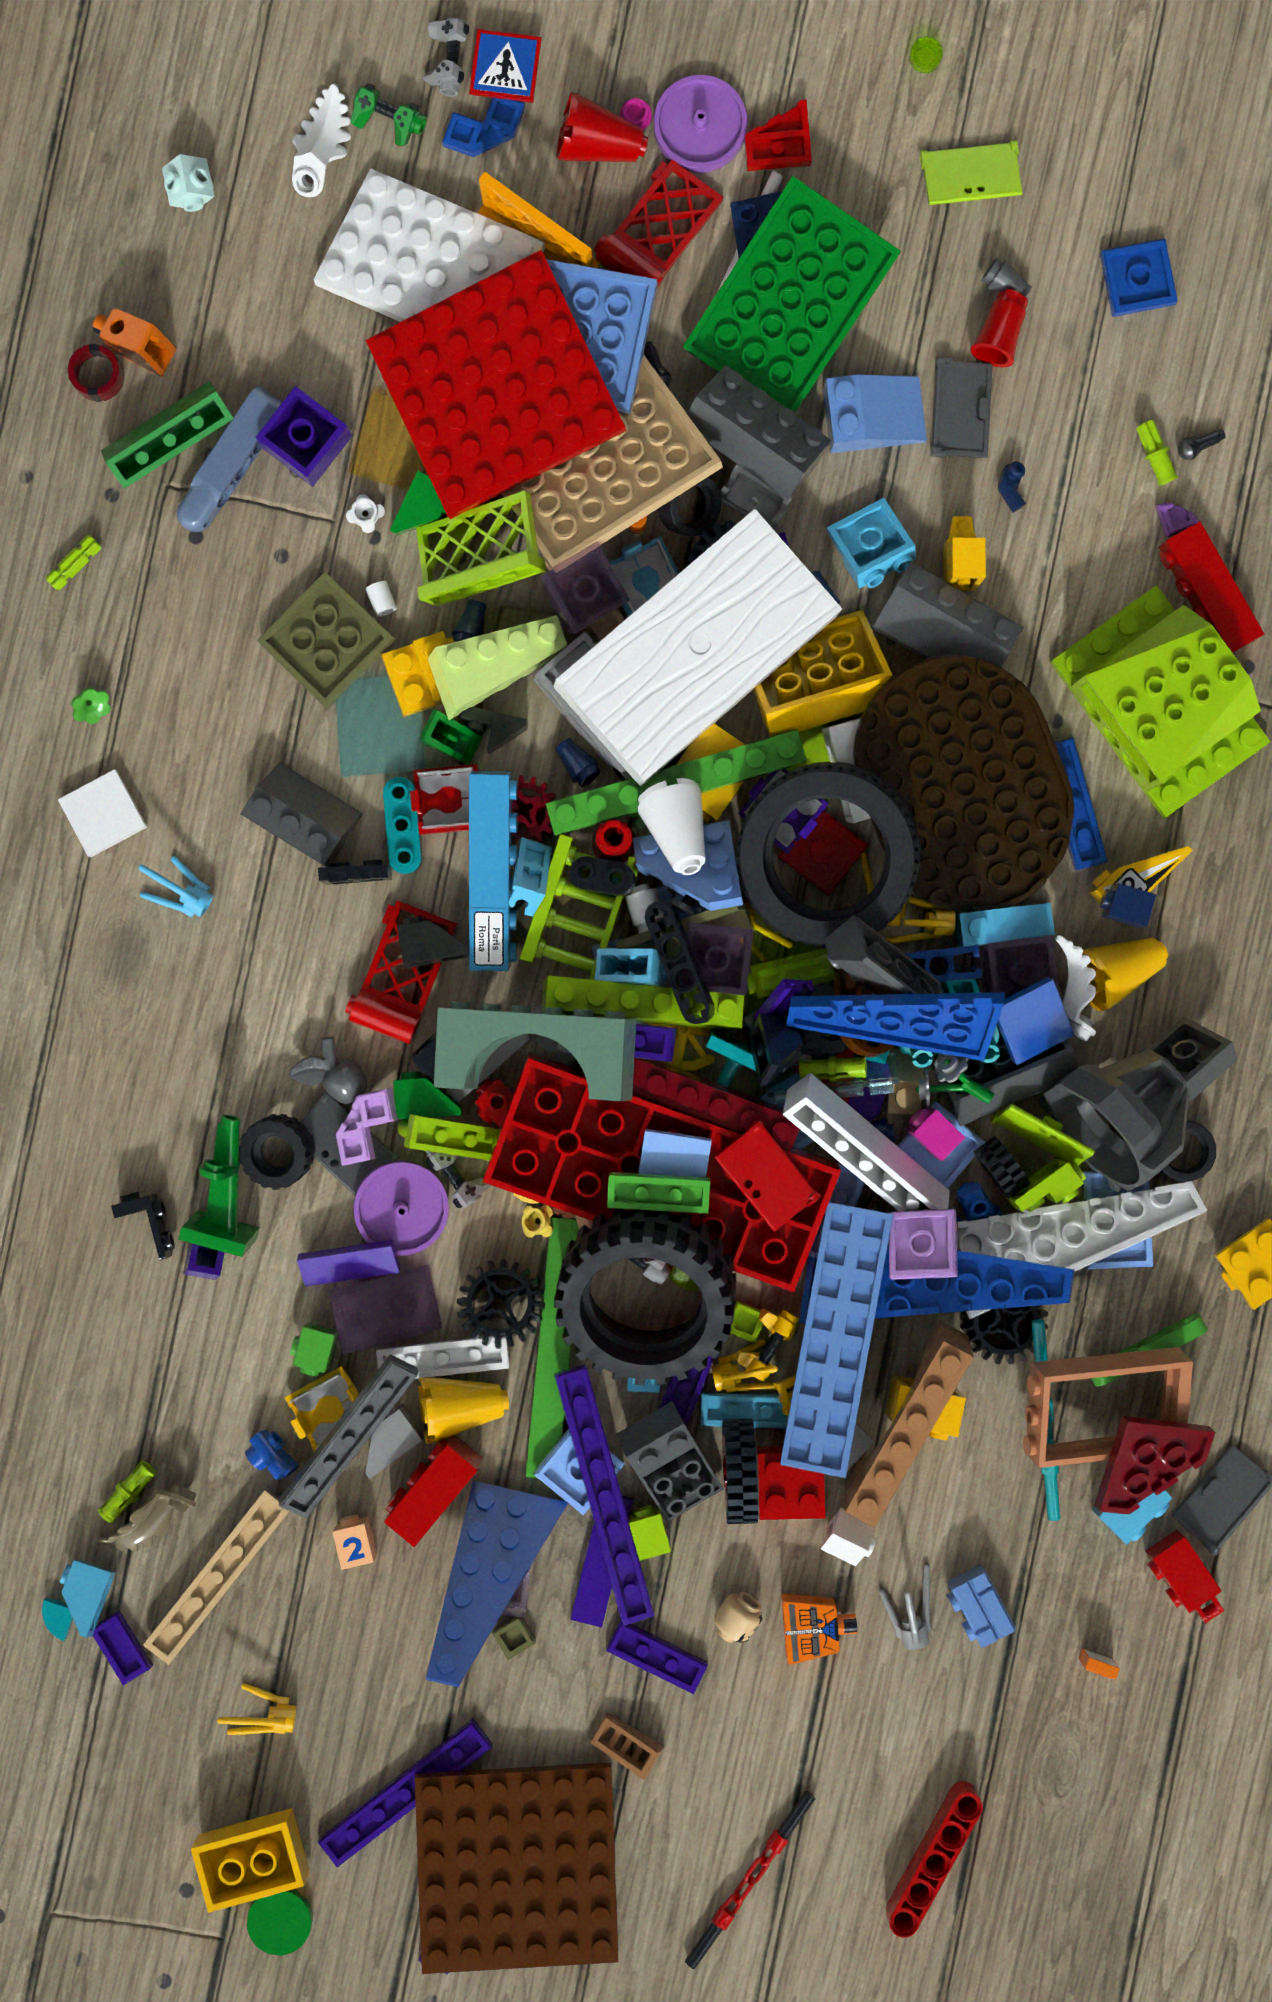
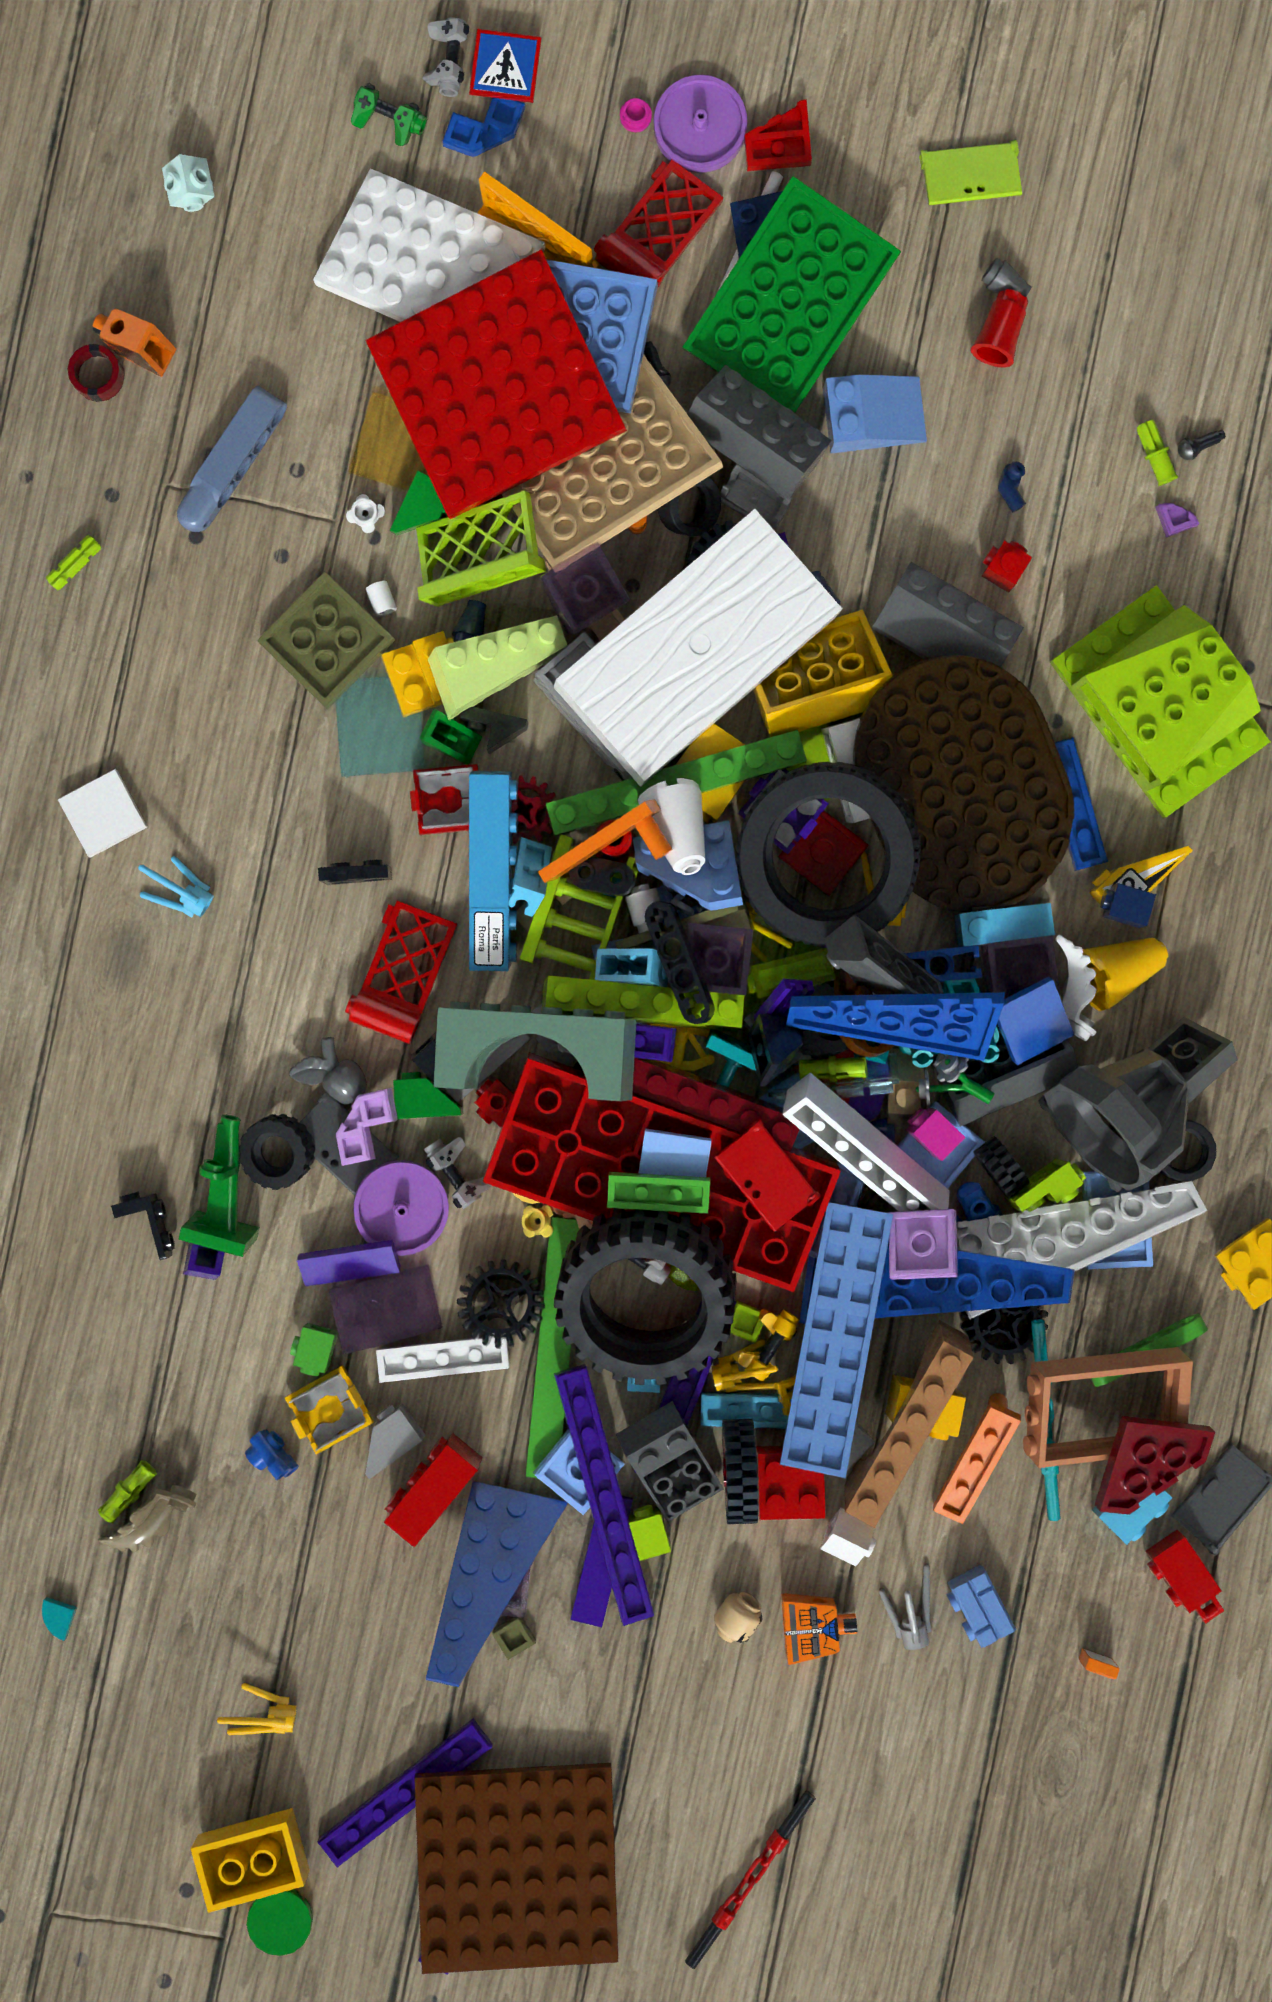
medium azure slope [60,1559,116,1638] -> none
bright green plant [71,687,111,724] -> none
dark purple tile [92,1610,153,1686] -> none
green brick [101,381,234,489] -> none
tan plate [143,1488,289,1665] -> none
dark grey slope [240,763,363,867] -> none
dark purple brick [255,386,352,487] -> none
dark grey tile [278,1354,419,1519] -> none
white plant [292,83,351,197] -> none
light nougat brick [332,1514,377,1570] -> none
teal plate [383,777,422,875] -> none
pearl dark grey slope [397,917,469,968] -> none
lime piece [398,1114,500,1160] -> none
yellow cone [418,1377,509,1444] -> none
dark blue cone [555,738,601,787] -> none
red cone [556,92,648,162] -> none
medium nougat slope [590,1713,665,1780] -> none
piece [603,536,679,617] -> none
dark purple tile [606,1619,708,1694] -> none
medium azure plate [827,498,916,589] -> none
yellow plant [885,896,956,944] -> none
red beam [886,1781,983,1938] -> none
clear neon green tile [909,37,943,74] -> none
dark grey door [931,357,993,458] -> none
yellow hinge [943,516,986,591] -> none
lime door [990,1103,1095,1167] -> none
blue tile [1100,239,1178,317] -> none
red brick [1158,521,1265,653] -> none
none -> orange piece [538,799,673,883]
none -> orange piece [933,1393,1021,1524]
none -> red brick [982,540,1032,593]

